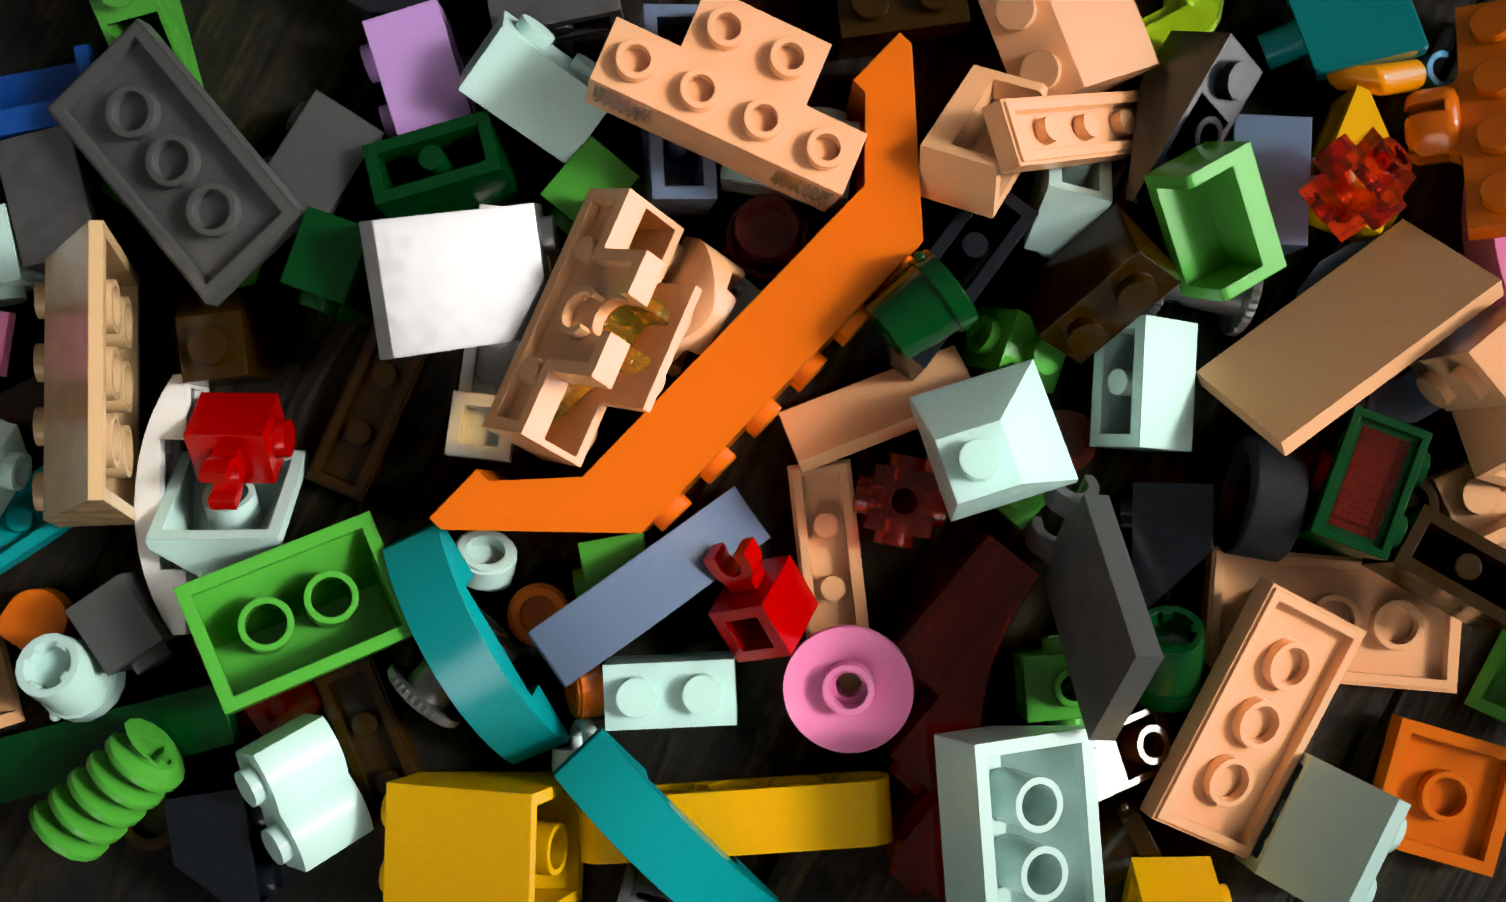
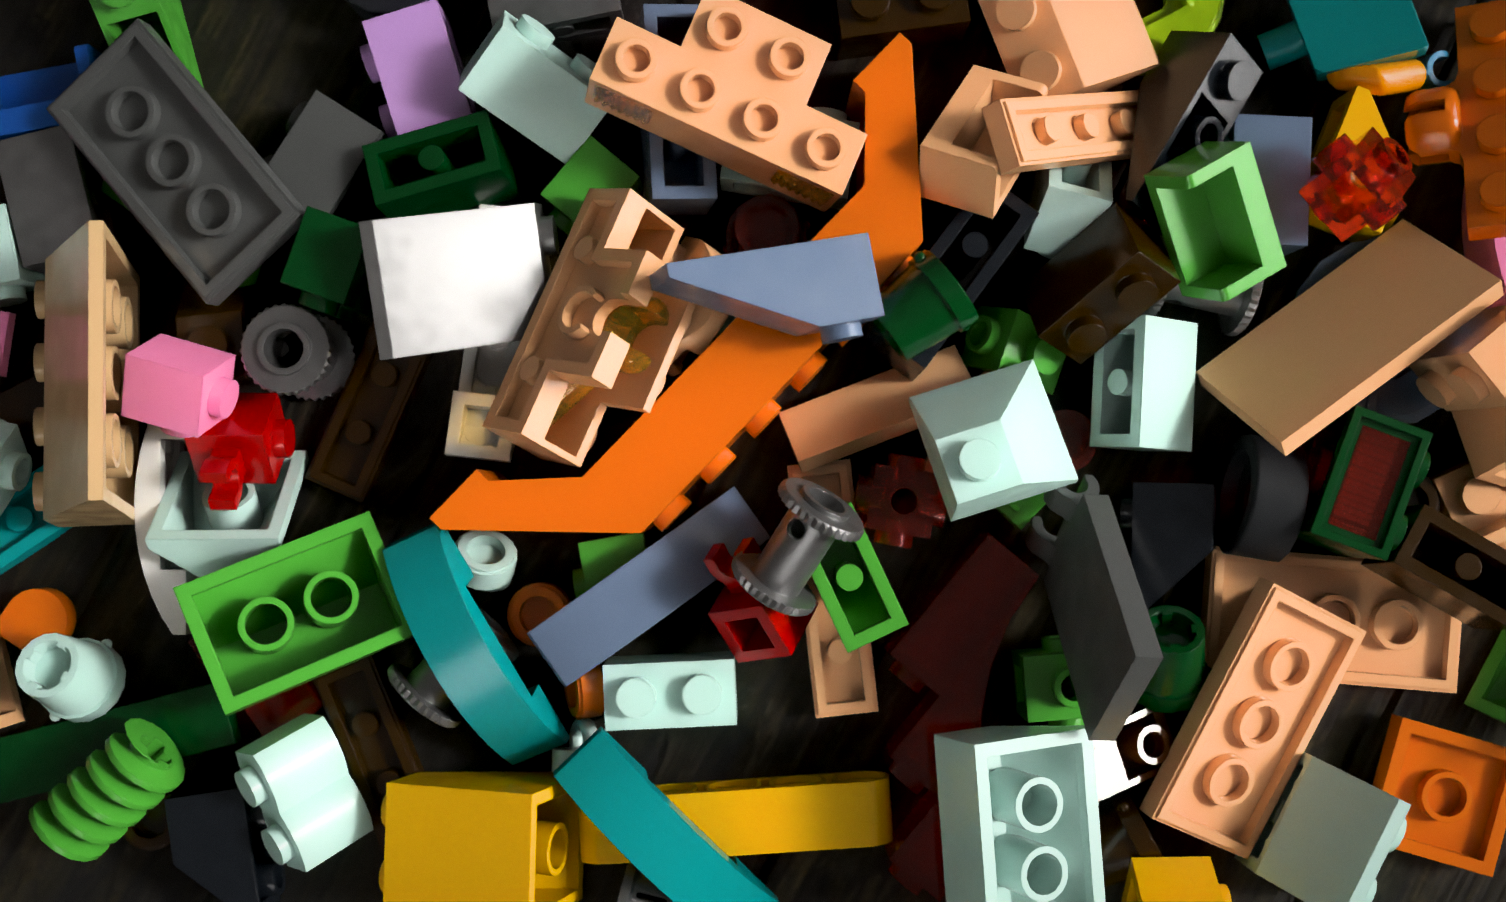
dark grey brick [65,571,184,676] -> none
bright pink dish [783,625,914,753] -> none
none -> bright pink brick [121,333,239,438]
none -> flat silver hose [239,303,357,401]
none -> sand blue slope [649,232,885,344]
none -> flat silver hose [731,477,864,617]
none -> bright green slope [811,501,909,653]

